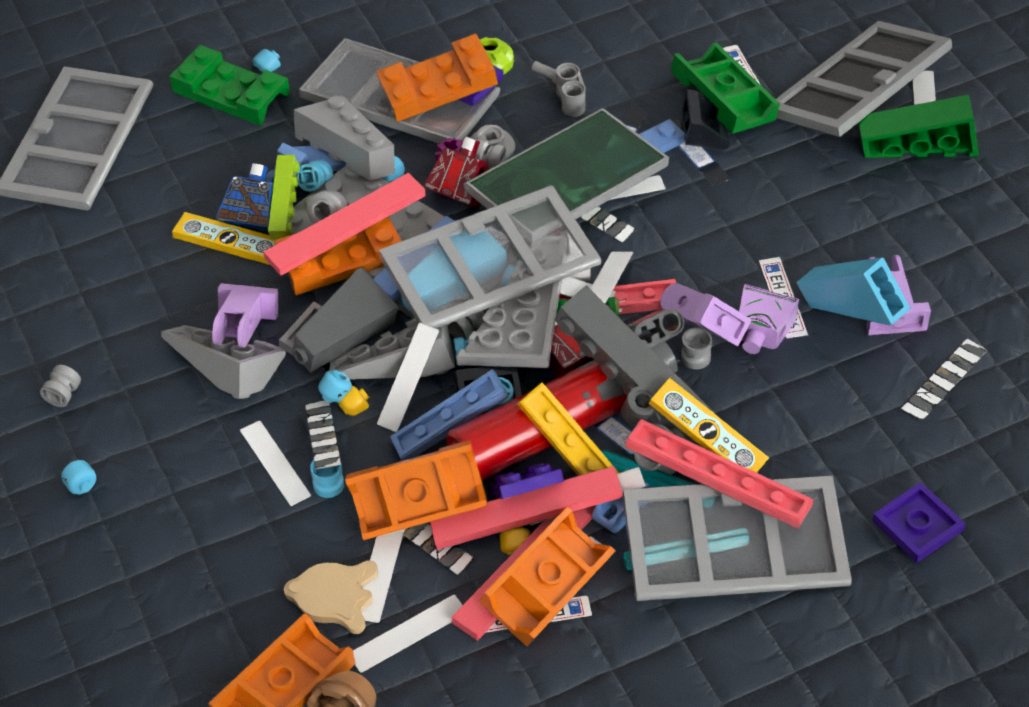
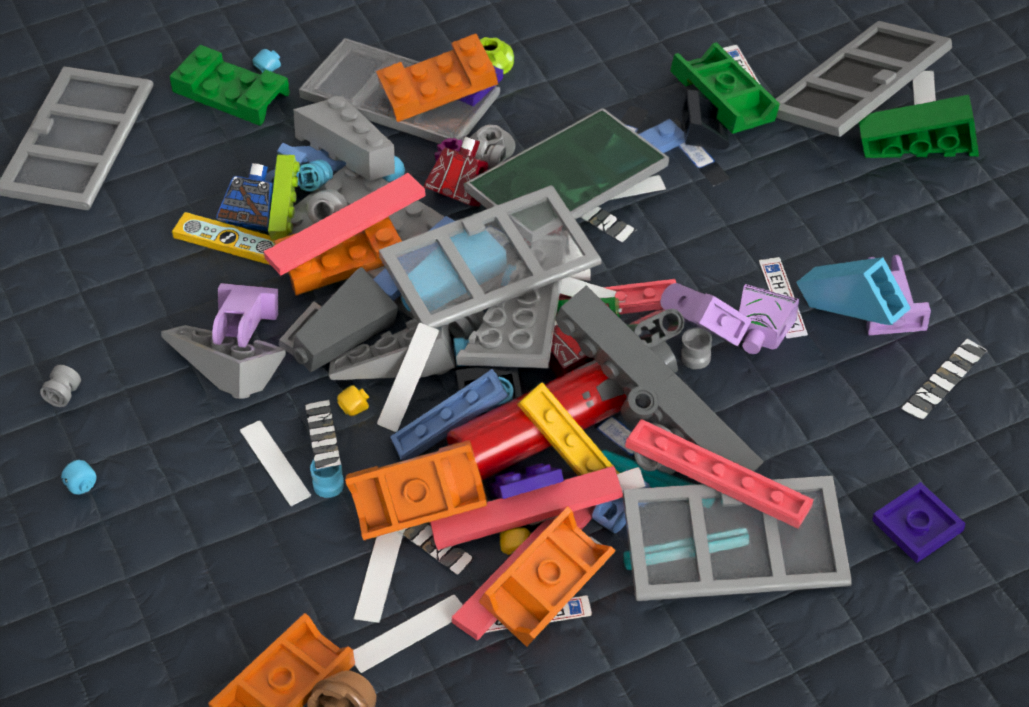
tan tile [284,561,378,634] -> none
medium azure piece [318,370,352,403] -> none
light grey beam [532,61,585,117] -> none
white sticker [591,252,633,303] -> none
tile [648,378,769,473] -> none

